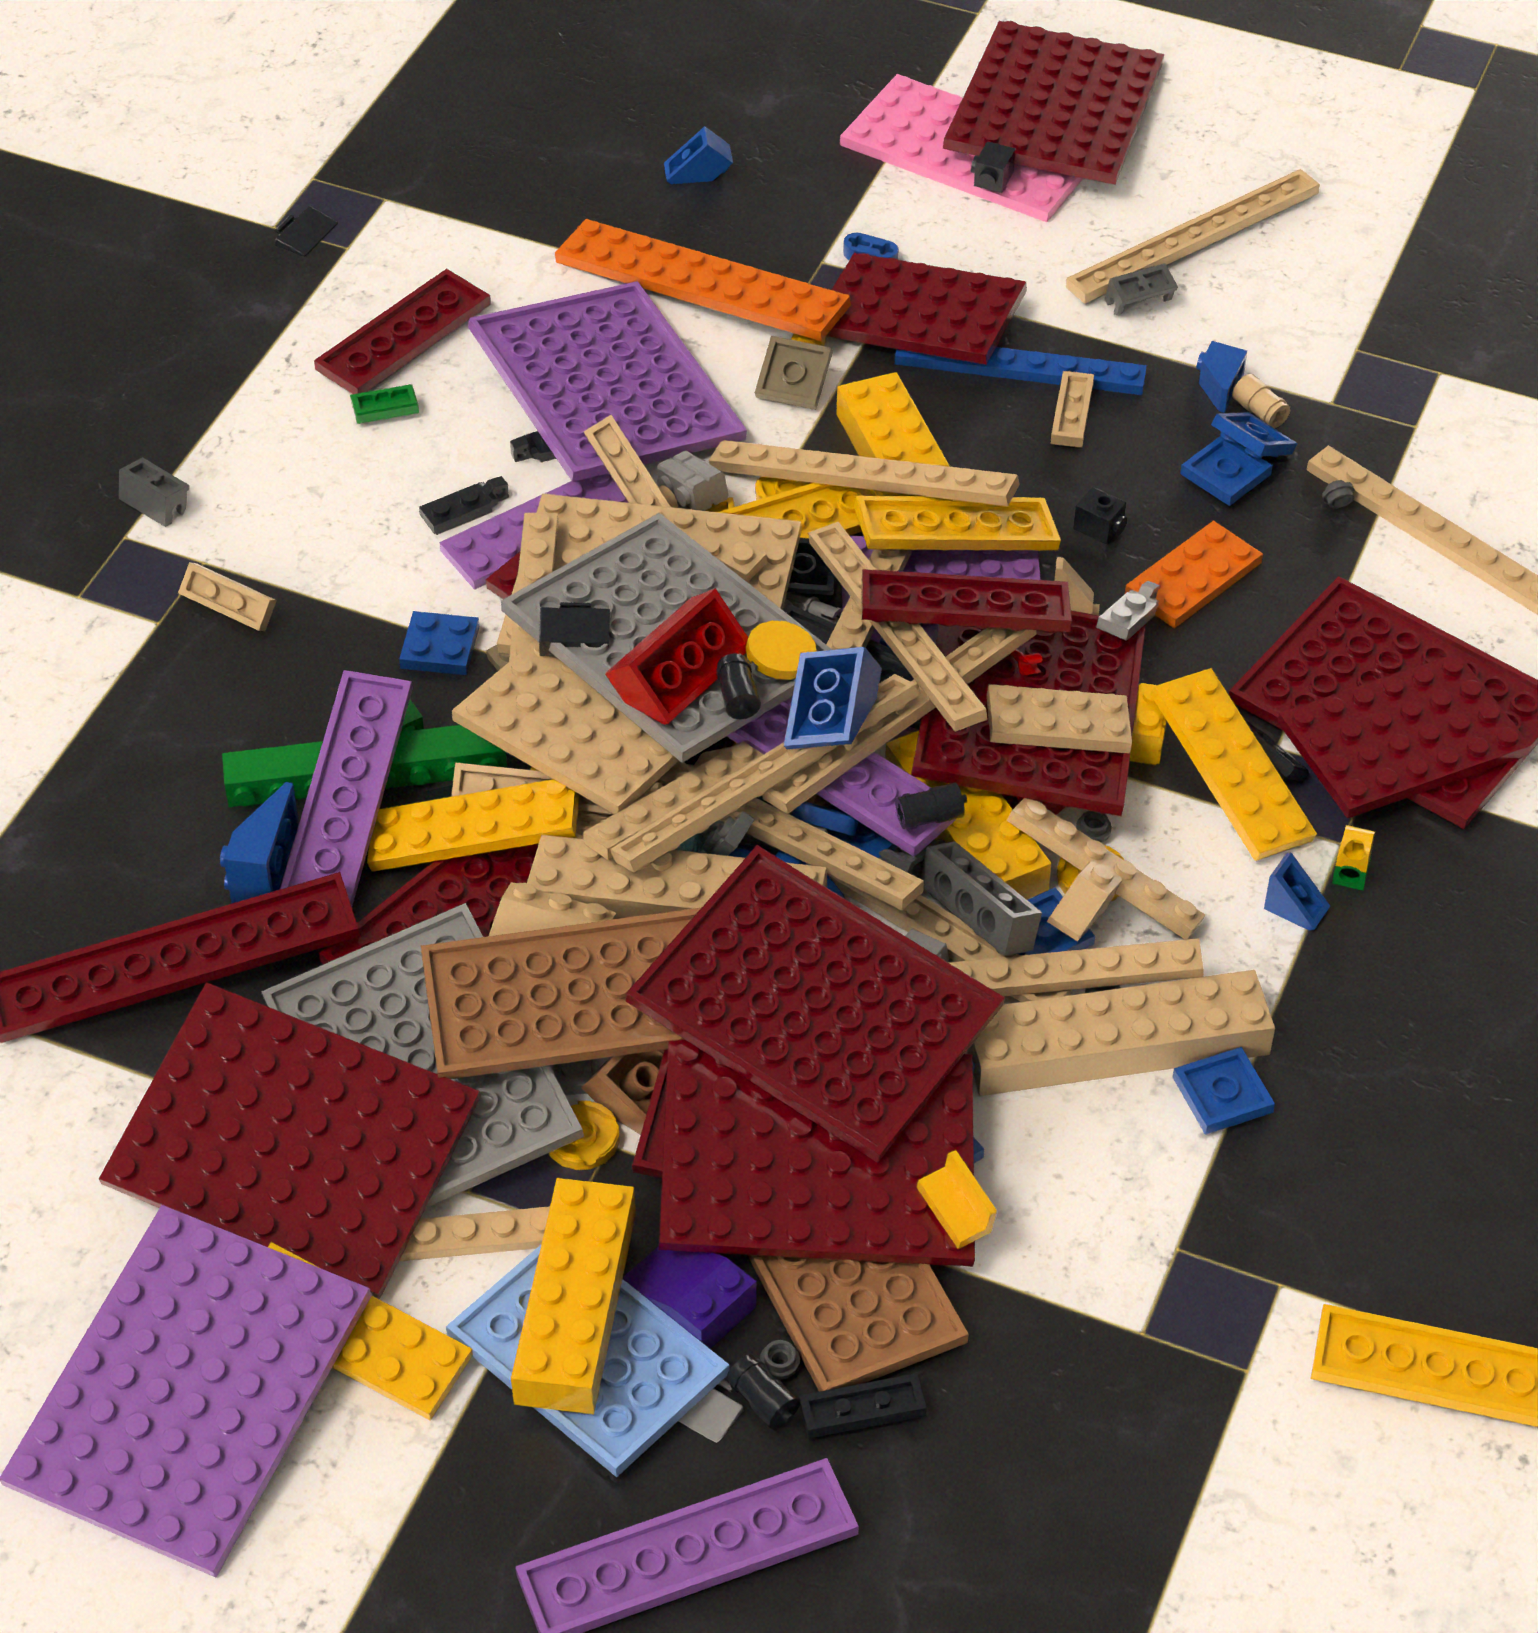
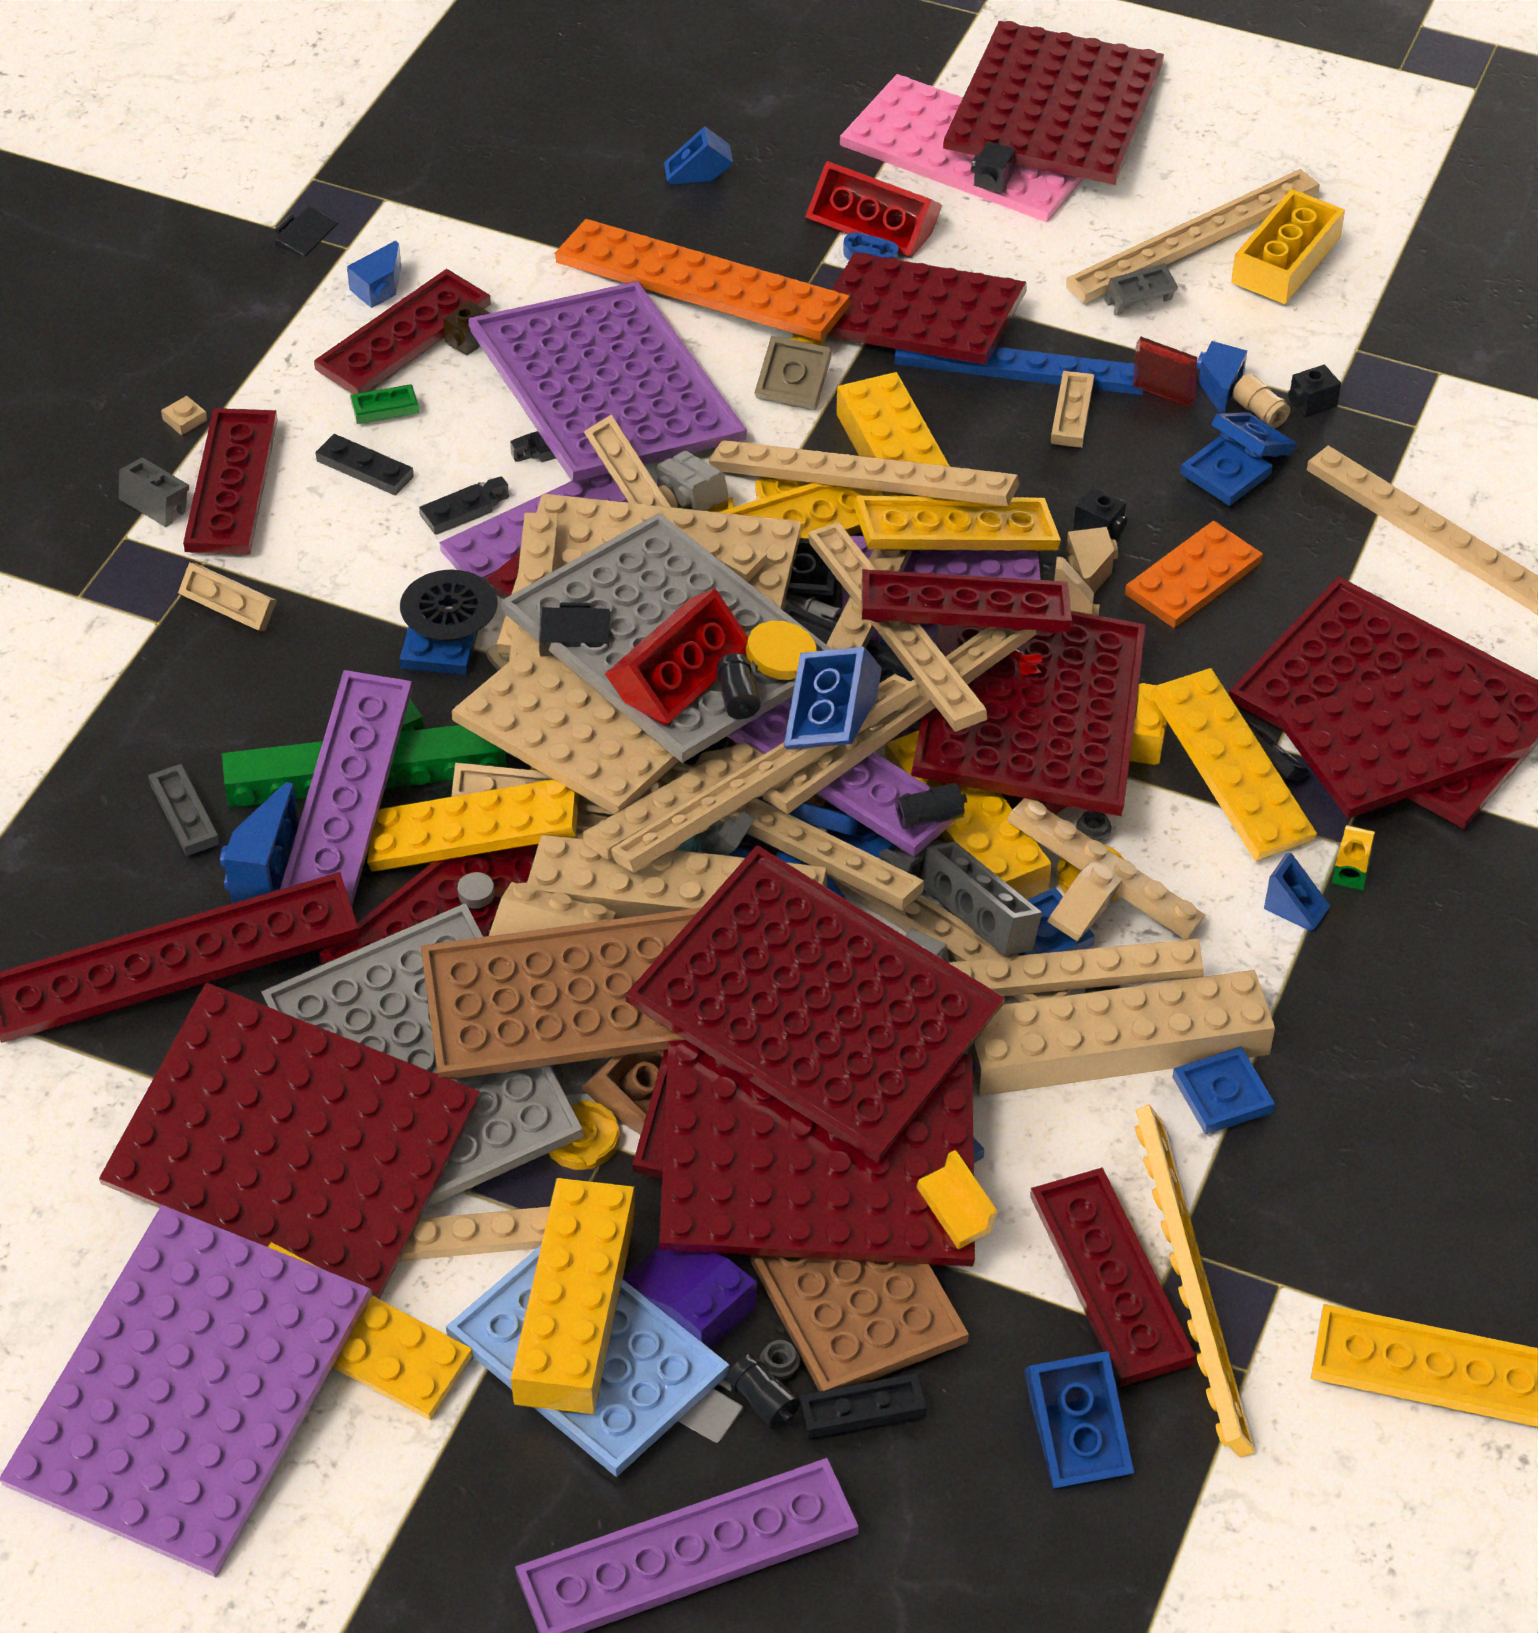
tan plate [987,684,1132,753] -> none
light grey hinge [1096,581,1160,640] -> none
dark grey plate [1322,480,1355,509] -> none
none -> dark grey plate [148,764,220,856]
none -> tan plate [161,396,207,435]
none -> dark red plate [183,408,278,554]
none -> black plate [315,433,414,496]
none -> blue slope [347,240,402,308]
none -> black piece [400,569,498,641]
none -> dark brown brick [443,300,490,356]
none -> light grey tile [457,872,494,908]
none -> red slope [805,161,943,257]
none -> blue slope [1024,1351,1134,1489]
none -> dark red plate [1030,1167,1196,1387]
none -> tan slope [1066,527,1118,593]
none -> clear red tile [1133,336,1197,406]
none -> yellow plate [1135,1104,1255,1458]
none -> yellow brick [1231,189,1345,304]
none -> black brick [1288,364,1341,417]

